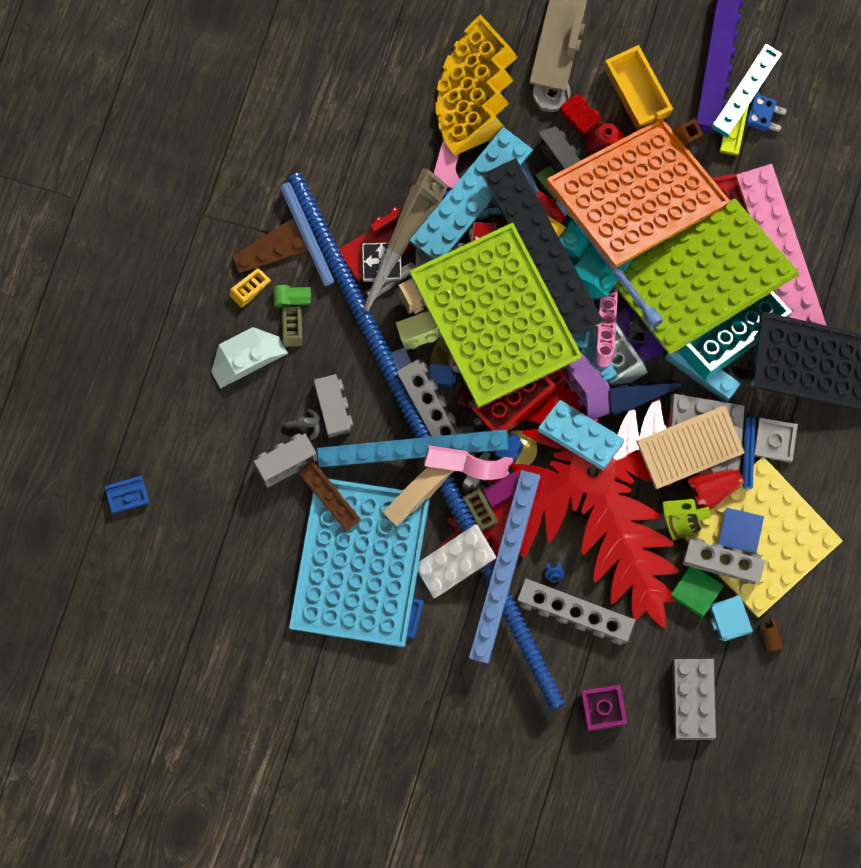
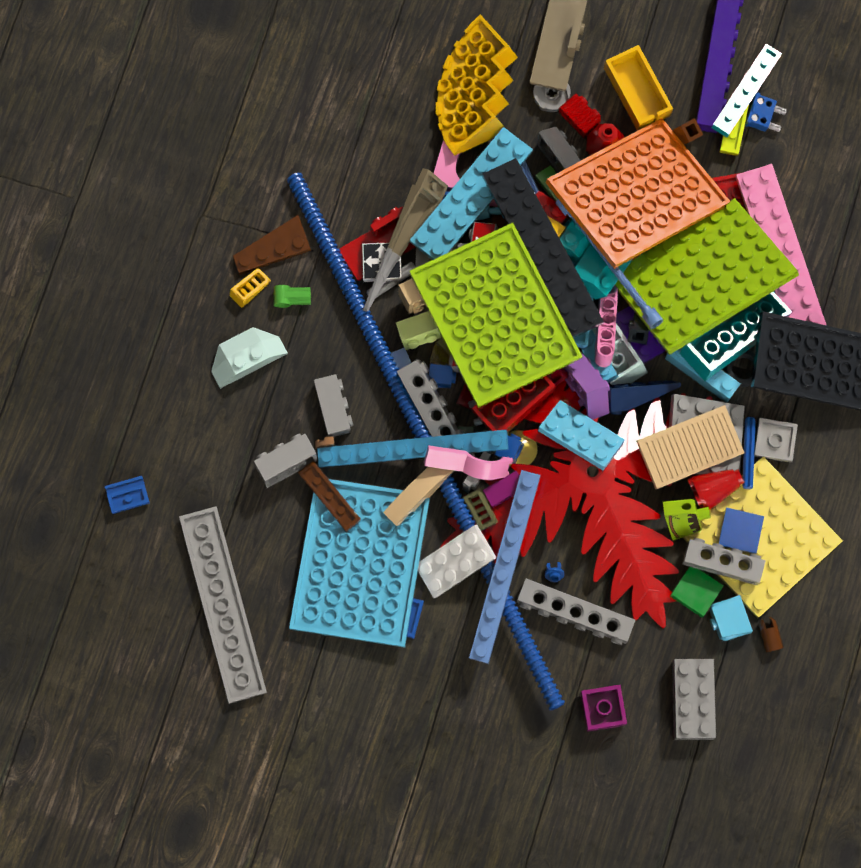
medium blue axle [280,182,334,286] -> none
olive slope [282,306,303,347] -> none
dark grey piece [283,409,320,441] -> none
none -> light grey plate [179,506,267,704]
none -> medium nougat tile [315,436,334,449]

